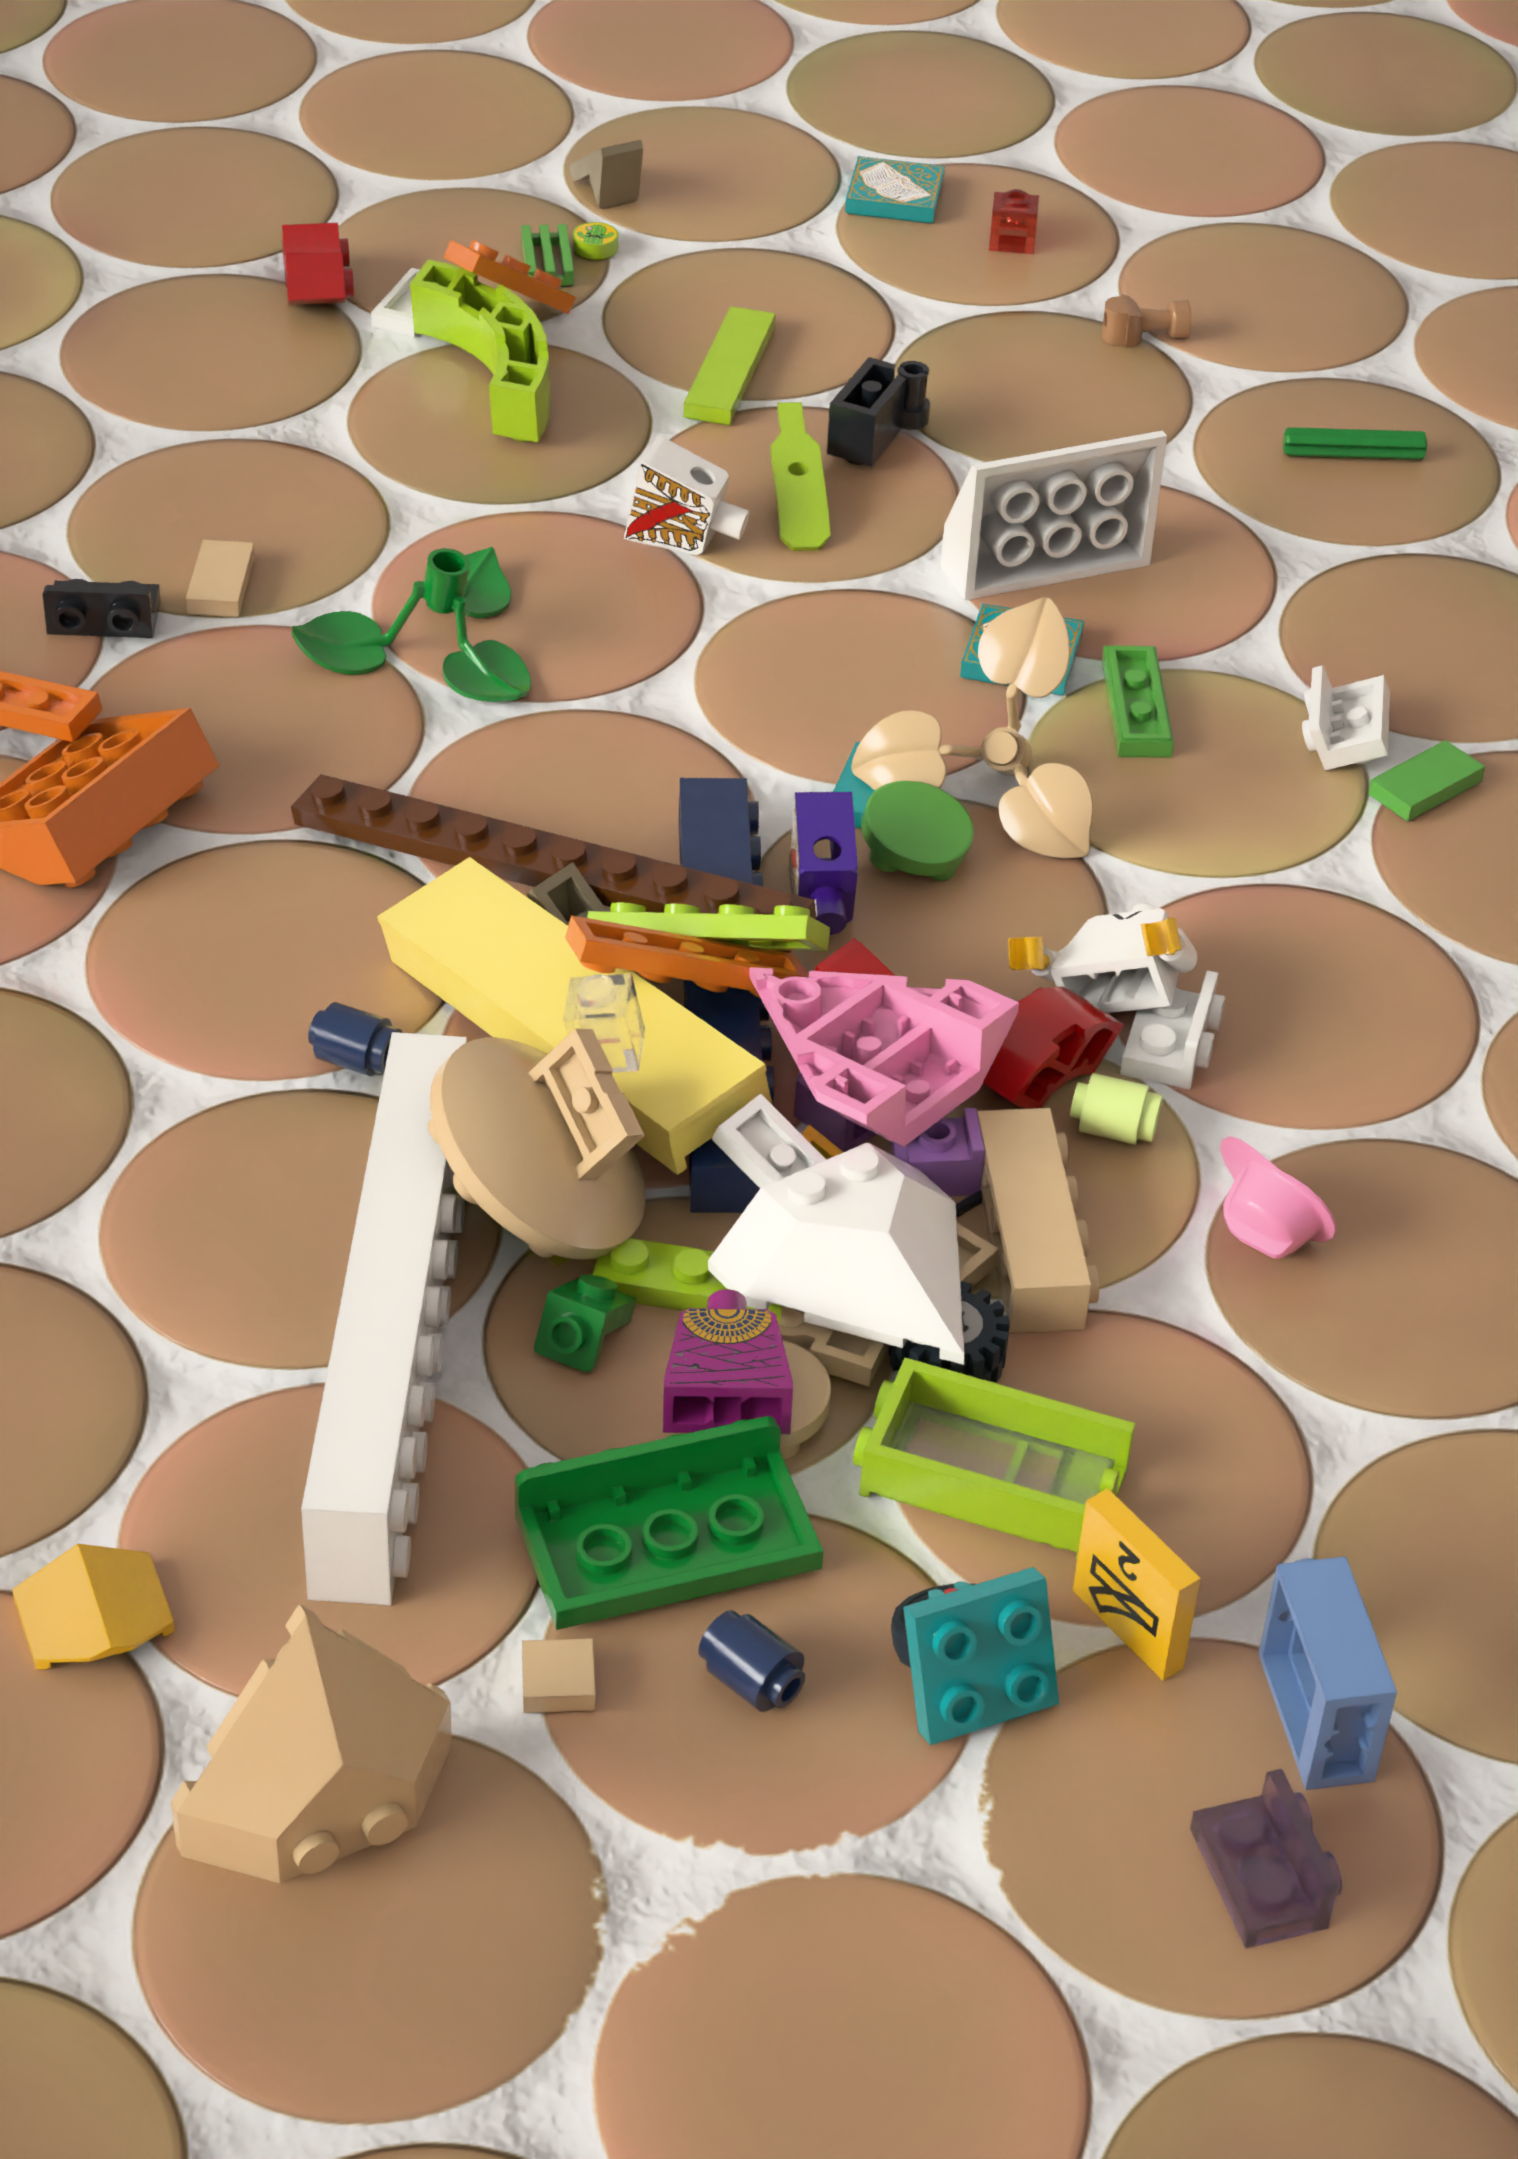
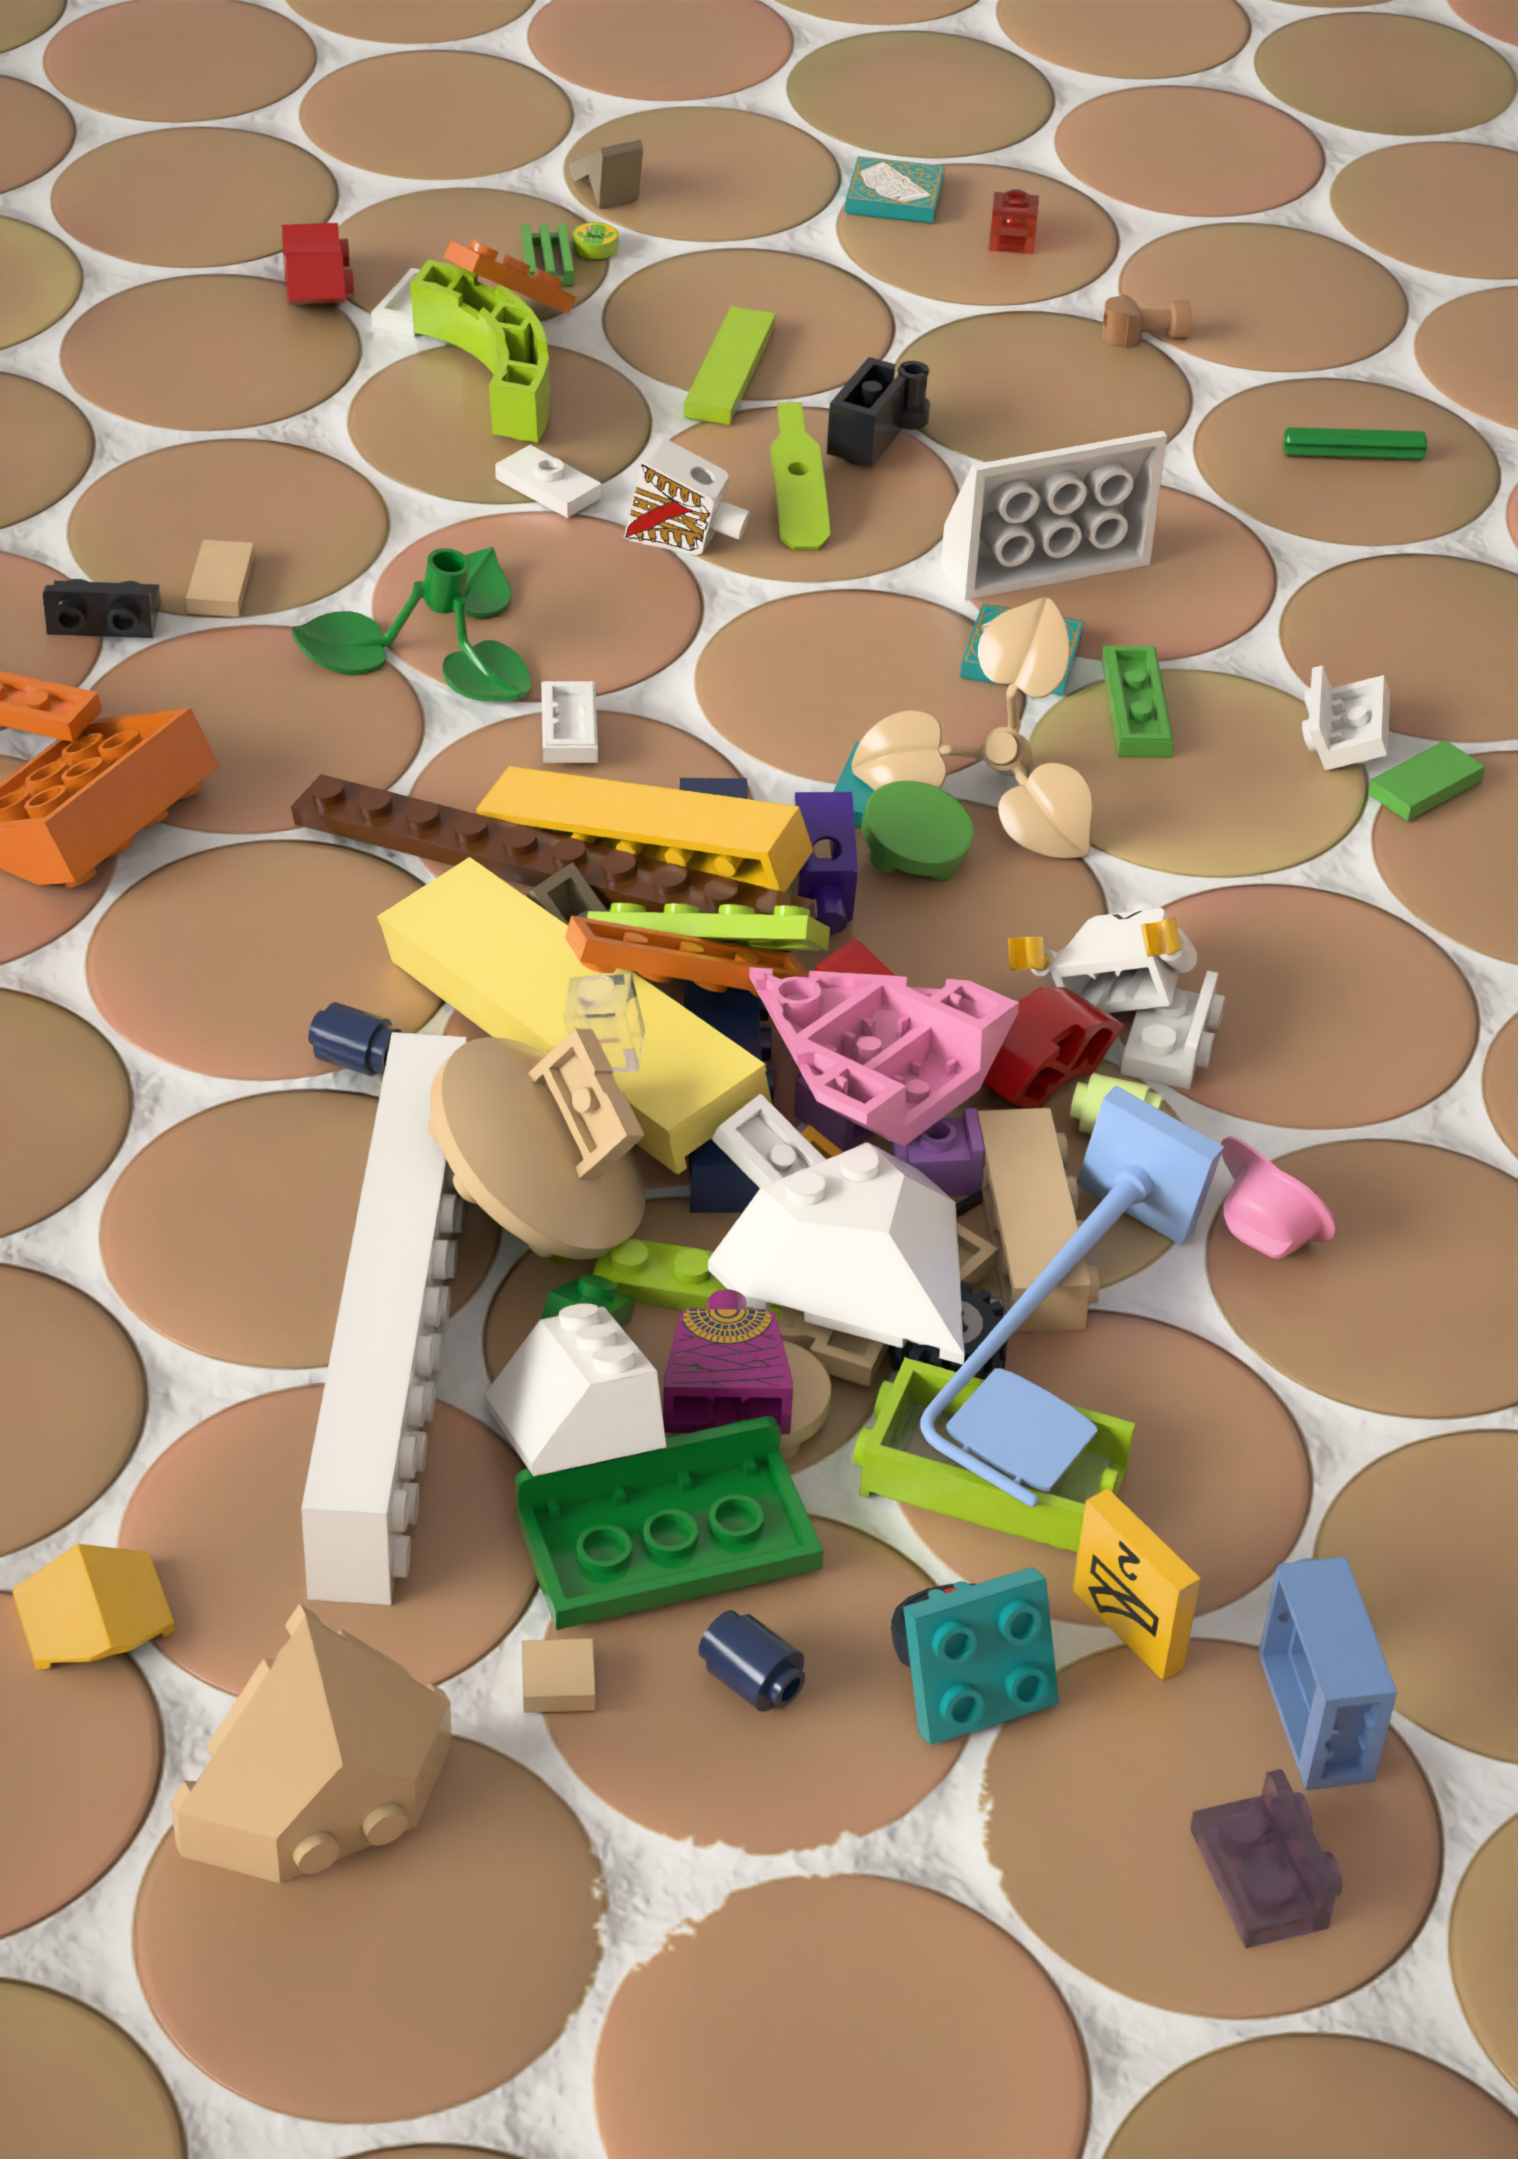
none -> yellow brick [476,766,813,892]
none -> white slope [484,1304,666,1476]
none -> white plate [495,445,602,518]
none -> white plate [541,681,598,763]
none -> light blue piece [920,1085,1224,1507]

